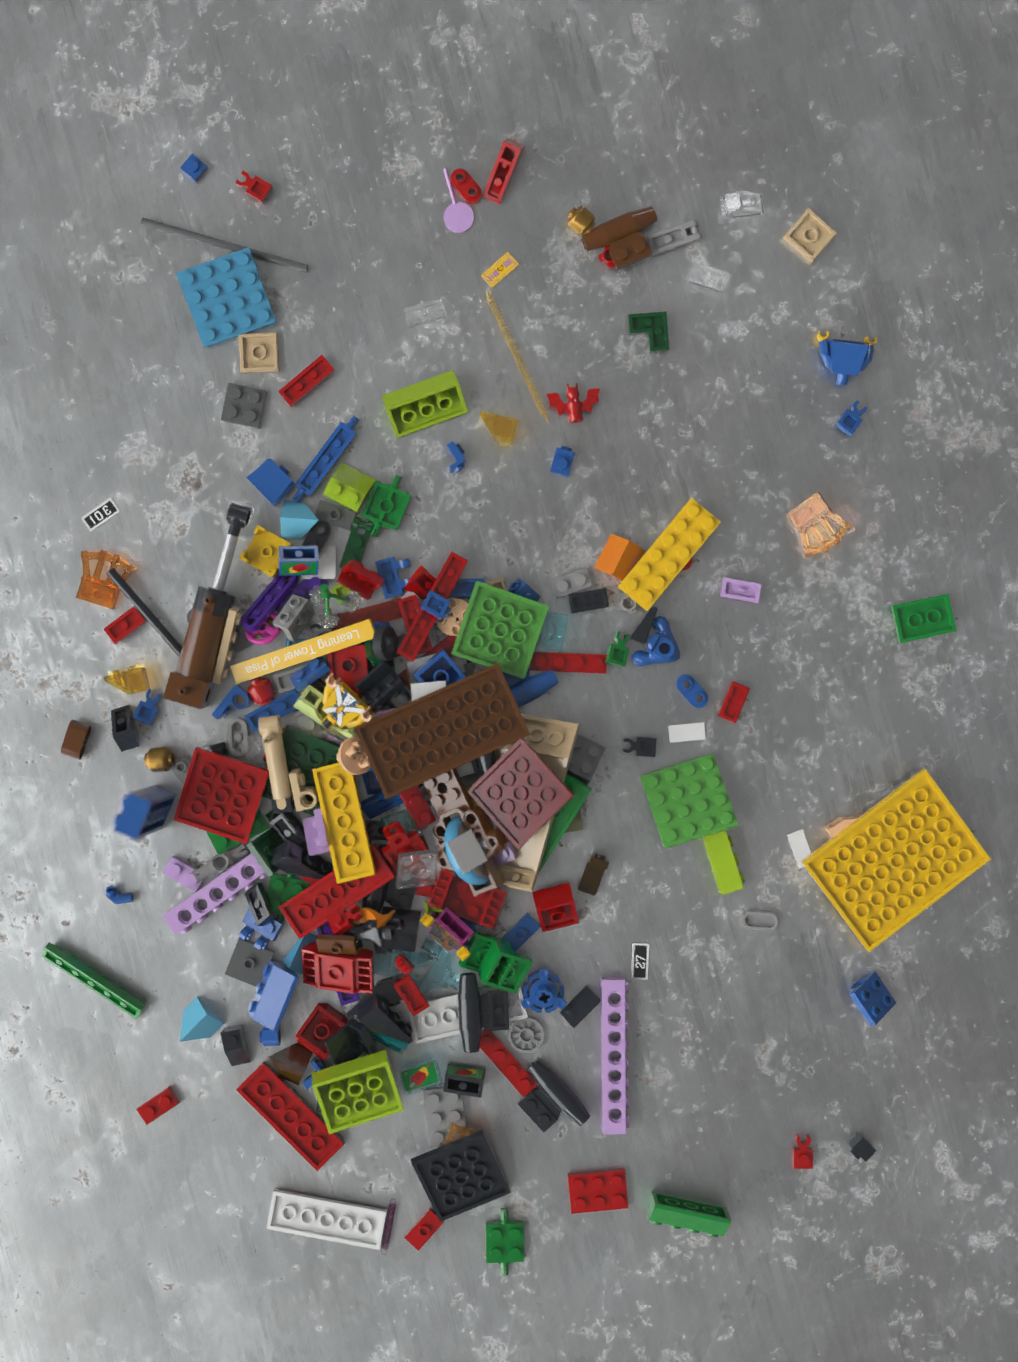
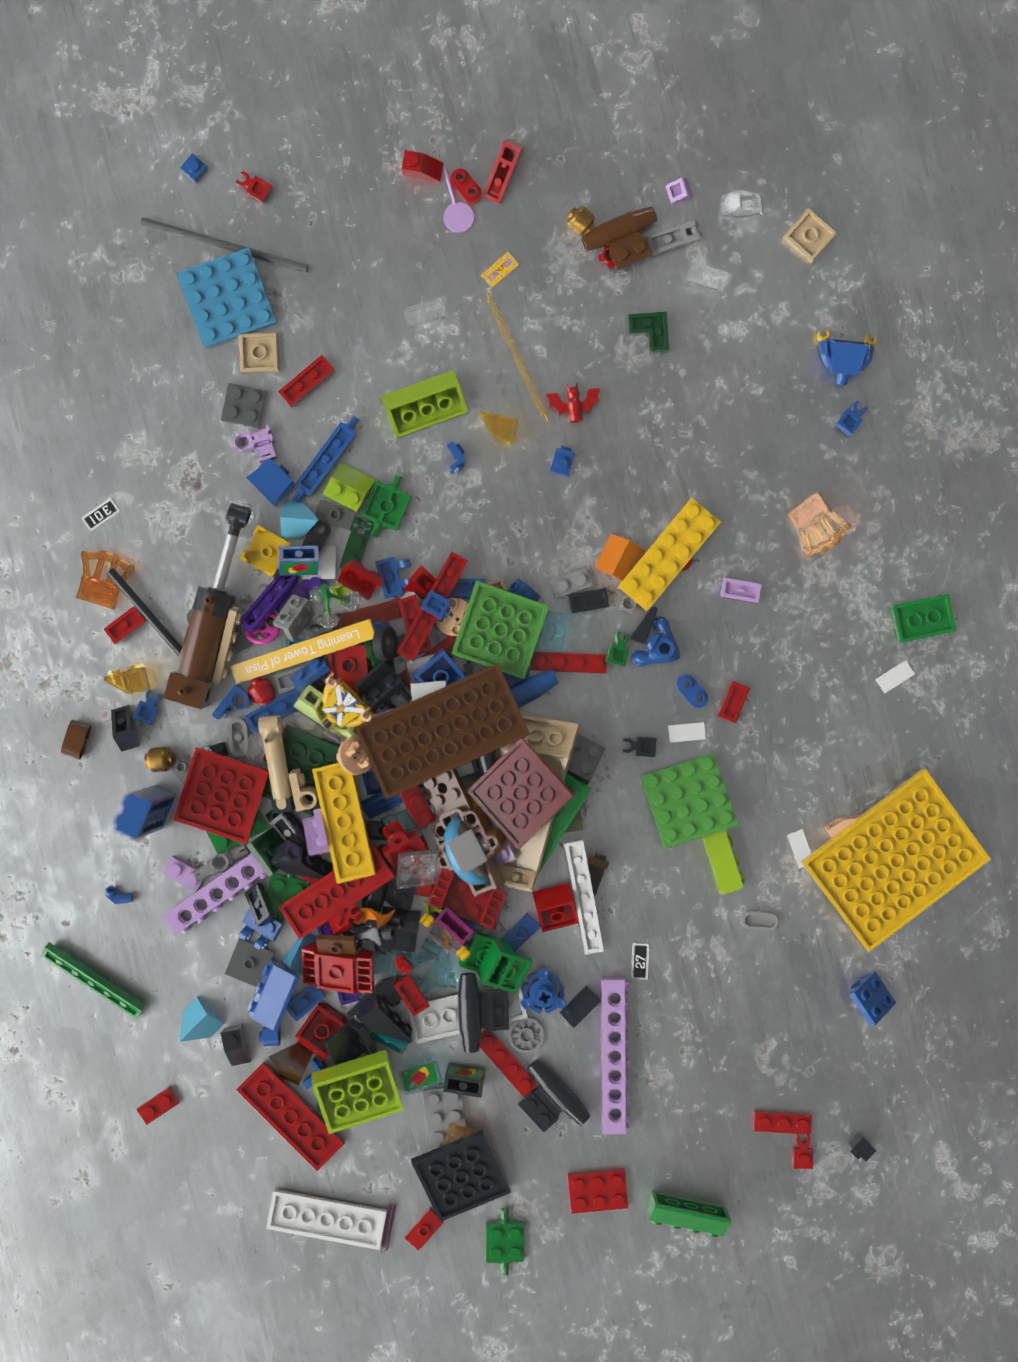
none -> lavender piece [234,425,278,464]
none -> blue plate [286,985,326,1022]
none -> red slope [401,150,444,182]
none -> white plate [564,839,604,955]
none -> lavender slope [666,177,693,204]
none -> red plate [753,1110,812,1135]
none -> white sticker [875,660,915,694]

